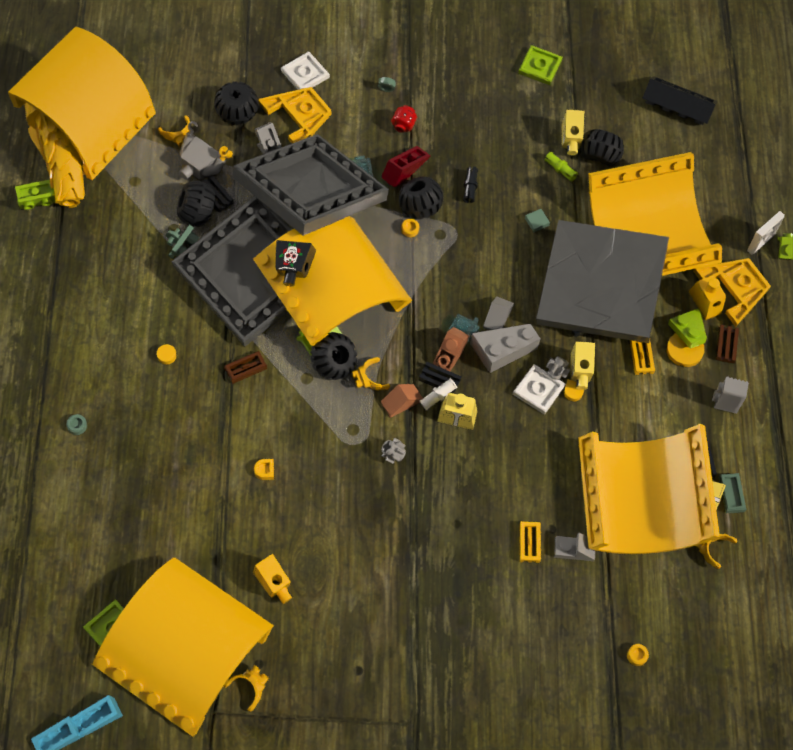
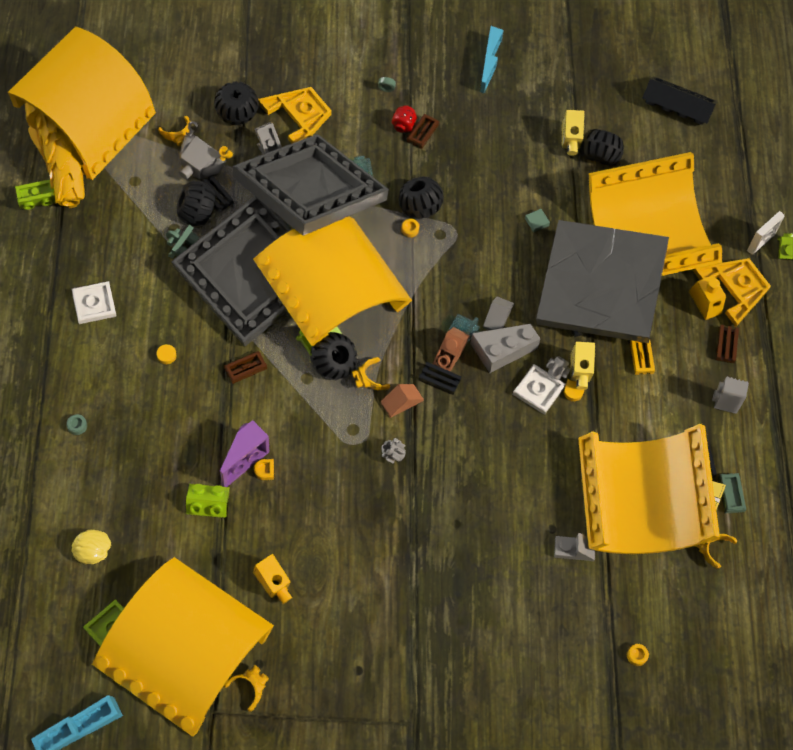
black torso [275,240,316,286] -> none
white tile [281,52,330,90] -> none
dark red slope [381,146,431,187] -> none
white pin [420,378,458,411] -> none
light yellow torso [437,393,477,430] -> none
black pin [463,166,478,203] -> none
lime tile [518,45,563,85] -> none
yellow tile [520,522,541,563] -> none
lime pin [544,152,578,182] -> none
yellow tile [666,333,704,367] -> none
lime wing [668,309,707,349] -> none
none -> white tile [72,281,116,324]
none -> light yellow hair [72,530,111,564]
none -> lime bracket [186,484,230,518]
none -> medium lavender slope [220,420,270,487]
none -> reddish brown tile [407,114,439,149]
none -> medium azure slope [480,26,503,93]

